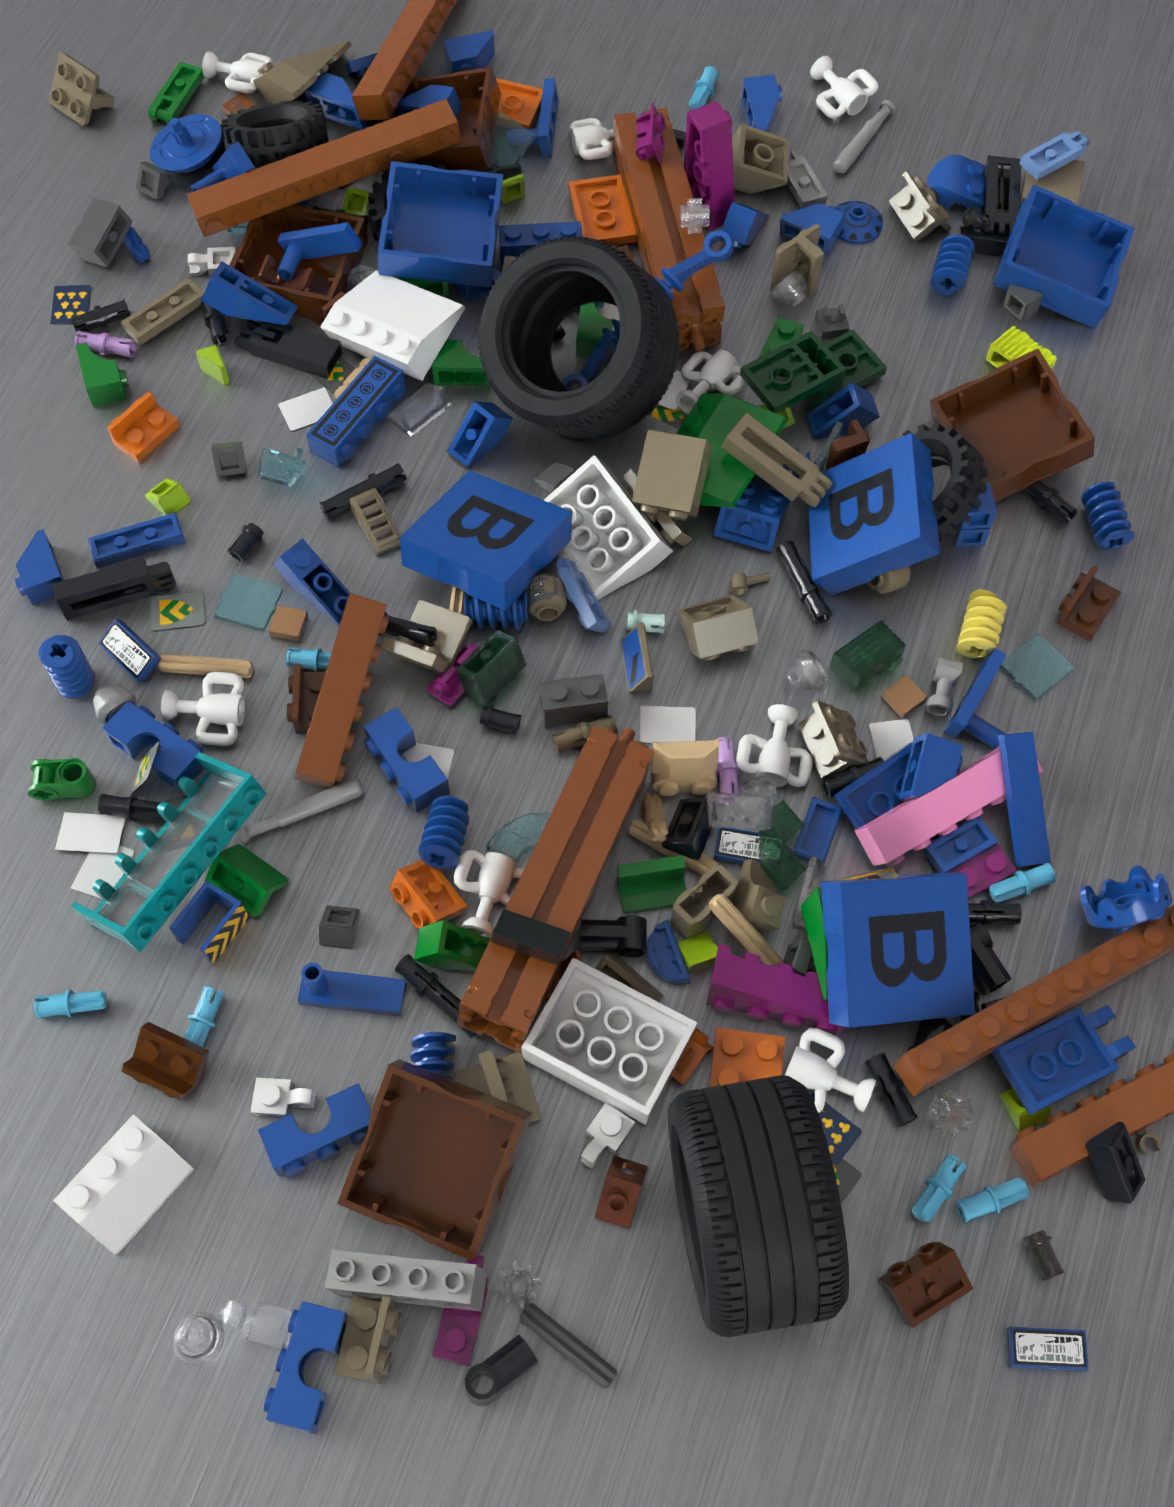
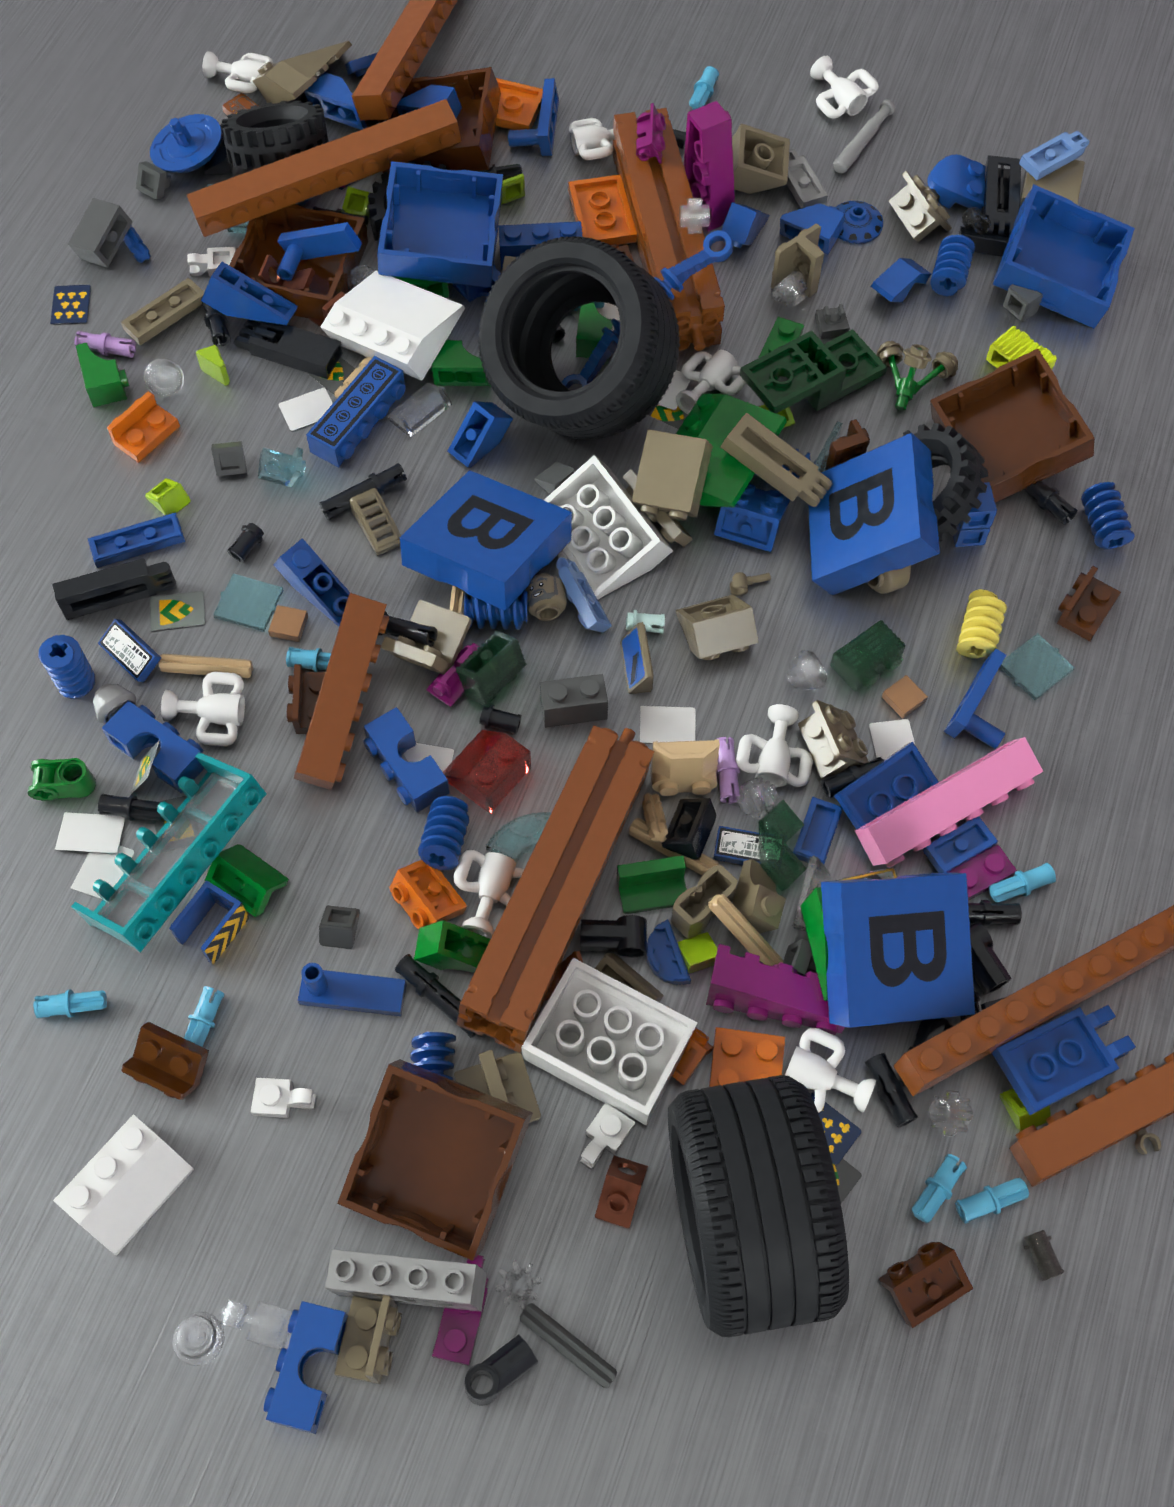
blue slope [15,529,64,605] -> none
dark tan bracket [48,52,114,126] -> none
black pin [70,299,131,332] -> none
green plate [148,62,204,124] -> none
blue piece [191,142,254,192] -> none
light grey piece [237,778,363,844] -> none
blue arch [258,1083,371,1177] -> none
blue slope [443,30,495,74] -> none
clear light blue piece [490,112,536,166] -> none
black slope [491,909,570,966] -> none
dark tan pin [551,714,618,754] -> none
clear plate [707,792,772,830] -> none
blue slope [741,75,783,133] -> none
black pin [776,540,833,624] -> none
blue slope [807,382,880,439] -> none
blue slope [898,733,963,801] -> none
light grey leg [926,657,964,717] -> none
blue tile [998,732,1051,867] -> none
tile [1007,1327,1089,1372] -> none
blue plate [1080,865,1172,933] -> none
black slope [1086,1122,1146,1204] -> none
none -> clear cone [143,358,184,398]
none -> clear red slope [443,730,531,814]
none -> blue slope [870,258,932,302]
none -> plant [876,341,958,410]

